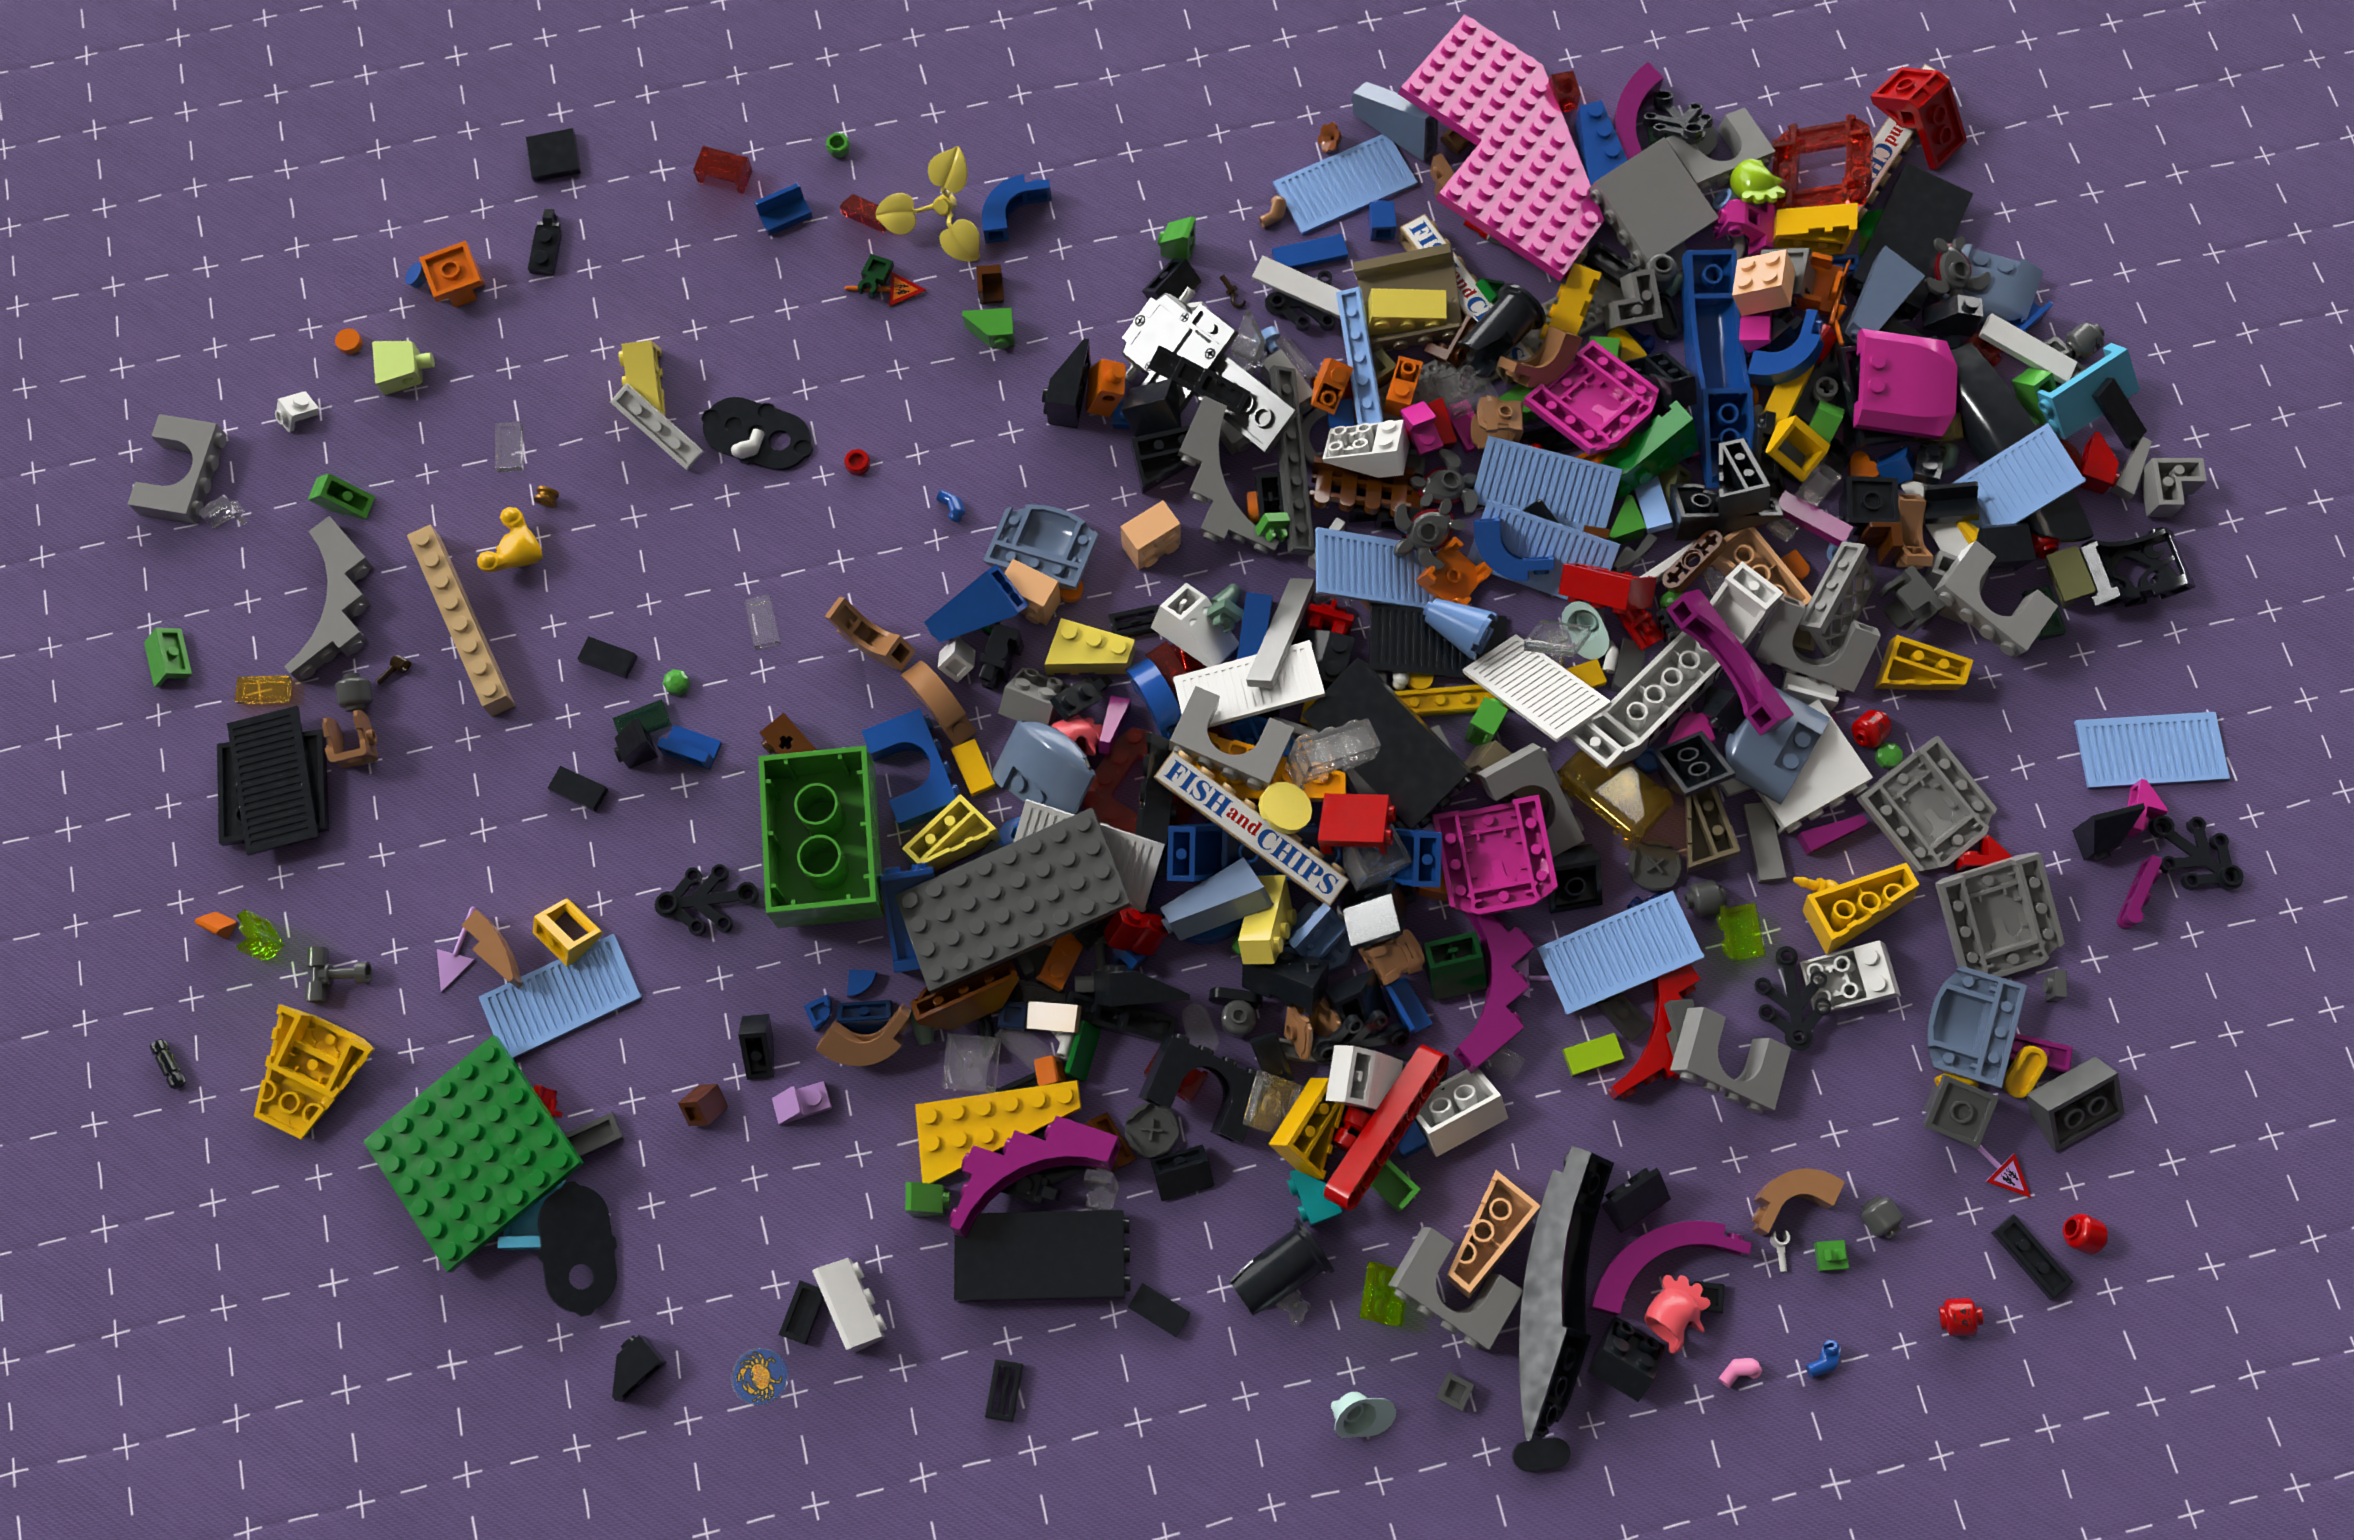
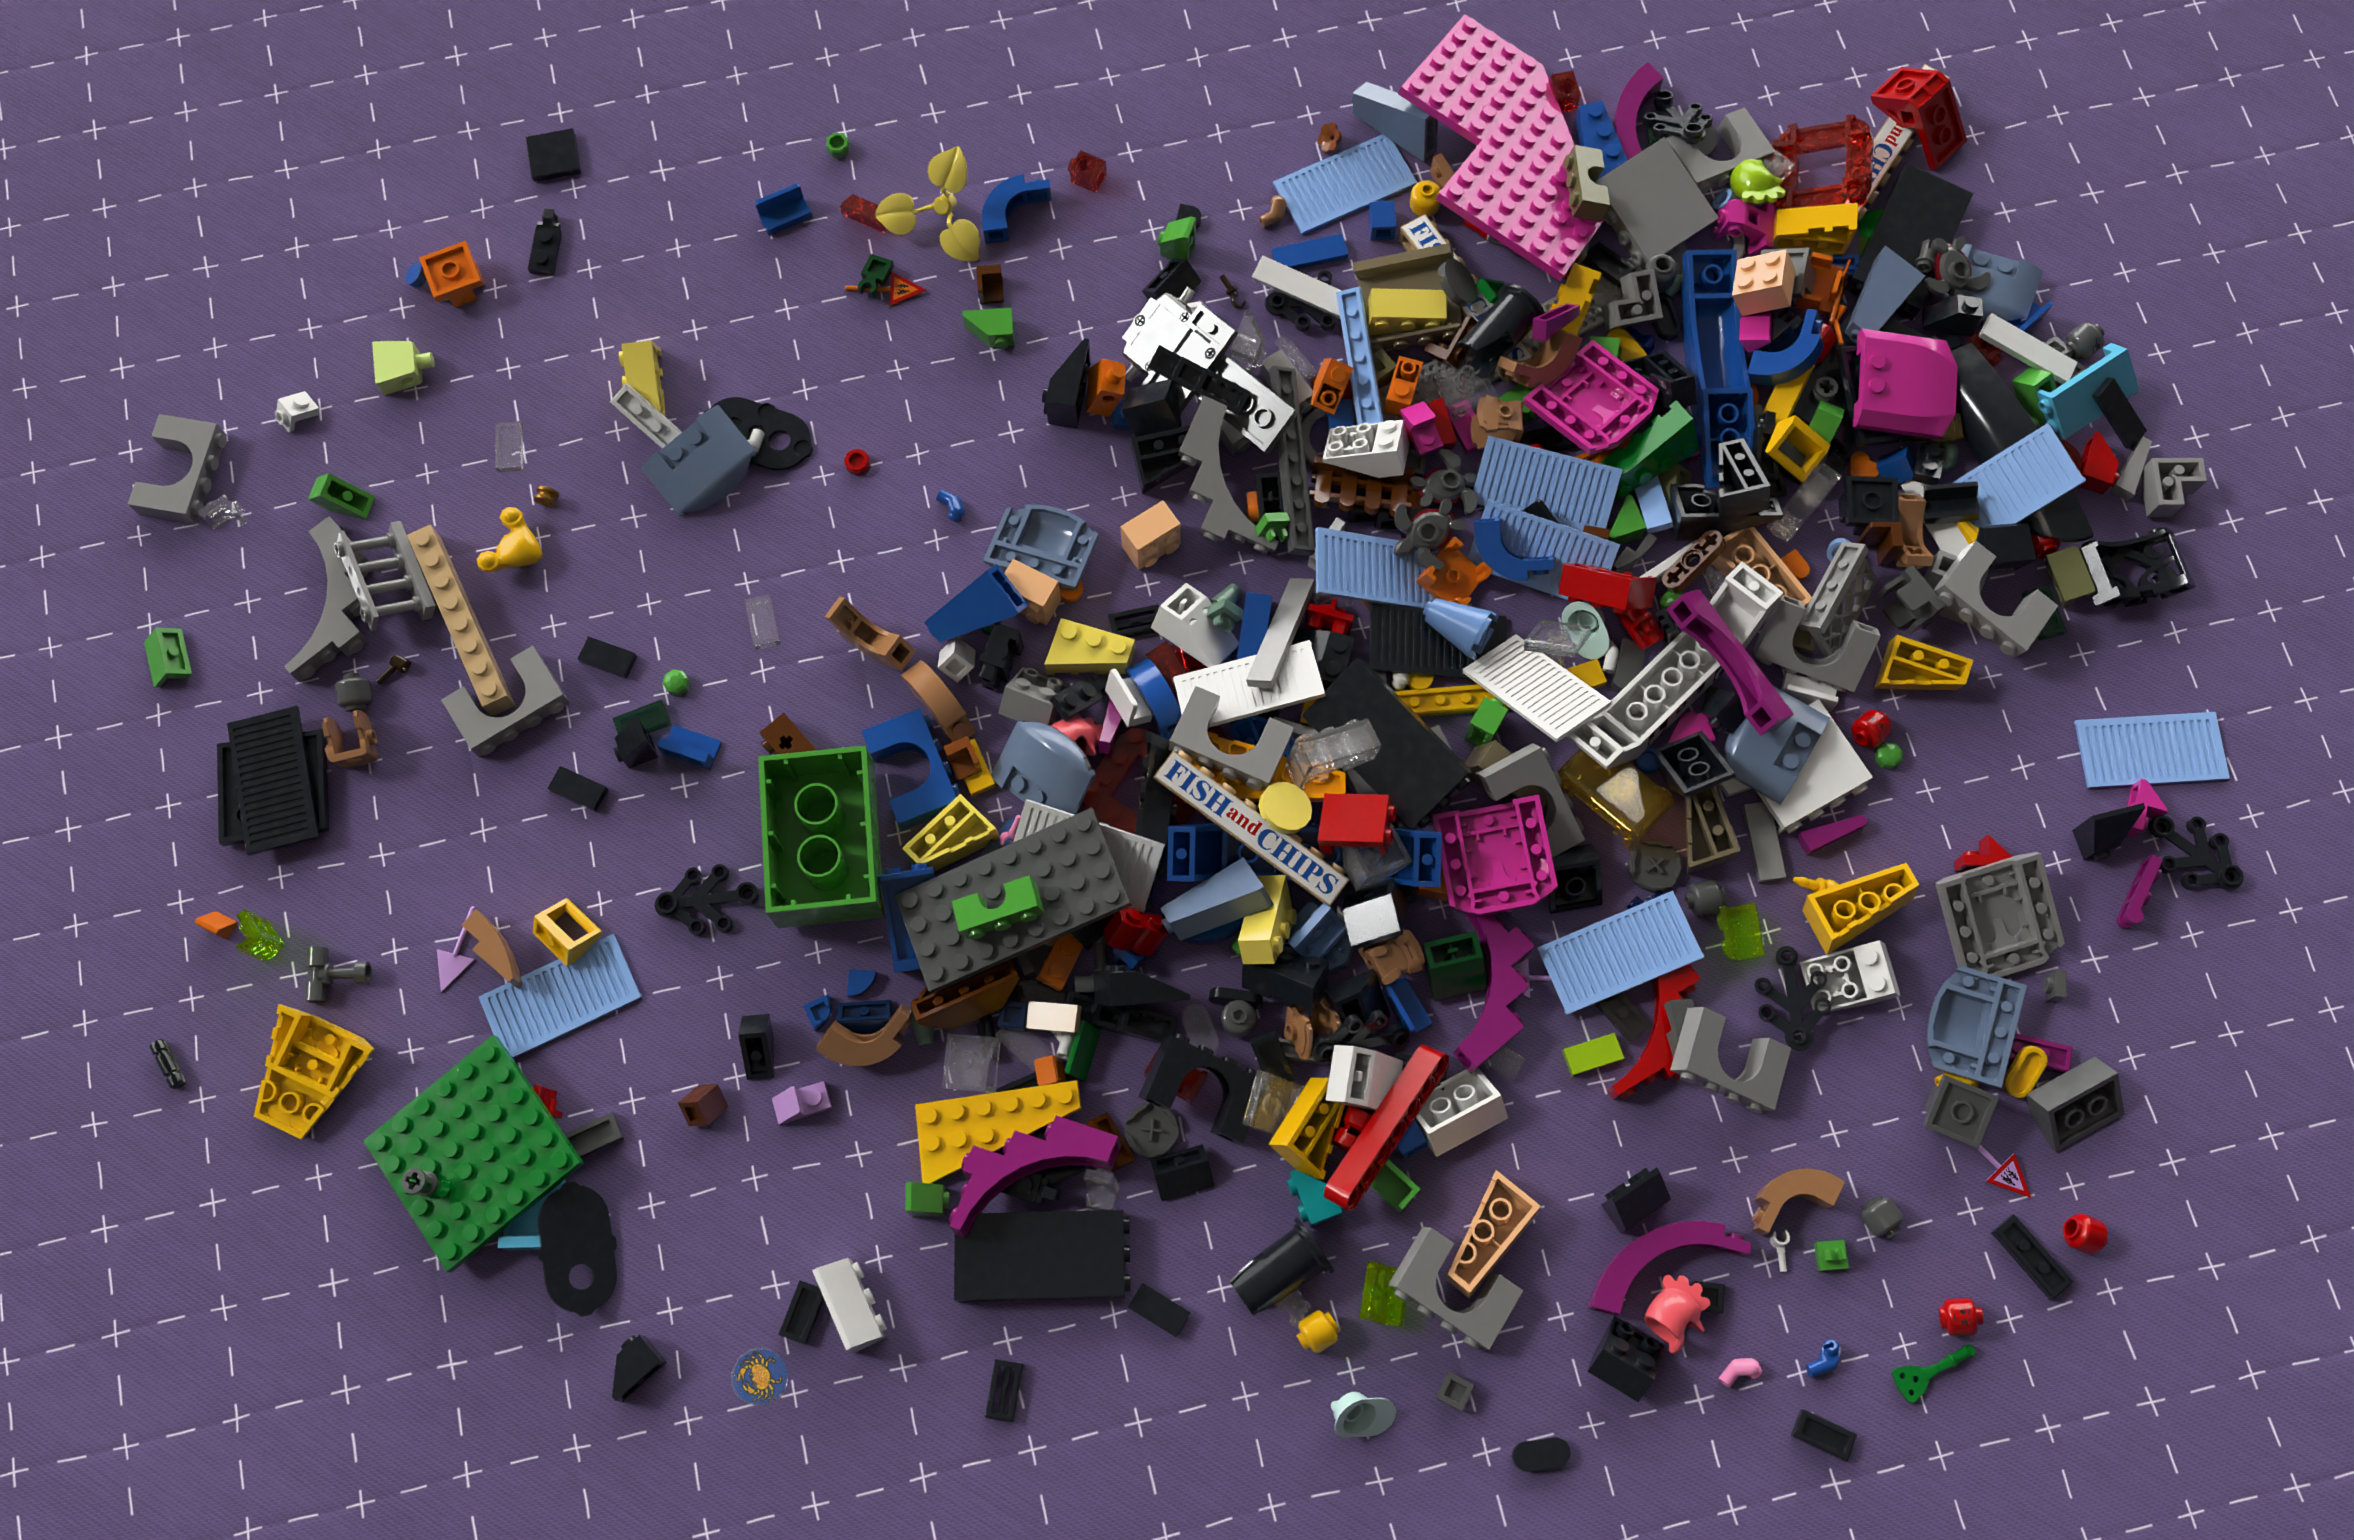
clear yellow tile [235,675,292,704] -> none
orange tile [335,328,363,354] -> none
clear red panel [693,146,753,194] -> none
light blue tile [1254,326,1280,353] -> none
medium nougat tile [1440,128,1472,155] -> none
slope [1519,1146,1614,1441] -> none
tile [1778,490,1853,547] -> none
light grey wedge [1856,736,1997,872] -> none
none -> light grey fence [334,521,436,631]
none -> dark grey bush [401,1168,439,1197]
none -> light grey arch [441,646,570,757]
none -> sand blue slope [641,405,757,516]
none -> dark orange panel [943,736,982,781]
none -> bright green arch [952,875,1044,939]
none -> bright pink hand [999,815,1021,846]
none -> clear red brick [1068,150,1107,193]
none -> white panel [1105,669,1153,727]
none -> black tile [1176,203,1201,229]
none -> yellow head [1296,1310,1340,1354]
none -> yellow head [1409,180,1441,217]
none -> dark grey tile [1438,259,1478,307]
none -> magenta piece [1532,303,1580,341]
none -> olive arch [1563,145,1610,222]
none -> clear tile [1764,151,1795,180]
none -> black tile [1791,1409,1857,1462]
none -> green piece [1891,1344,1976,1403]
none -> dark grey pin [1915,240,1937,273]

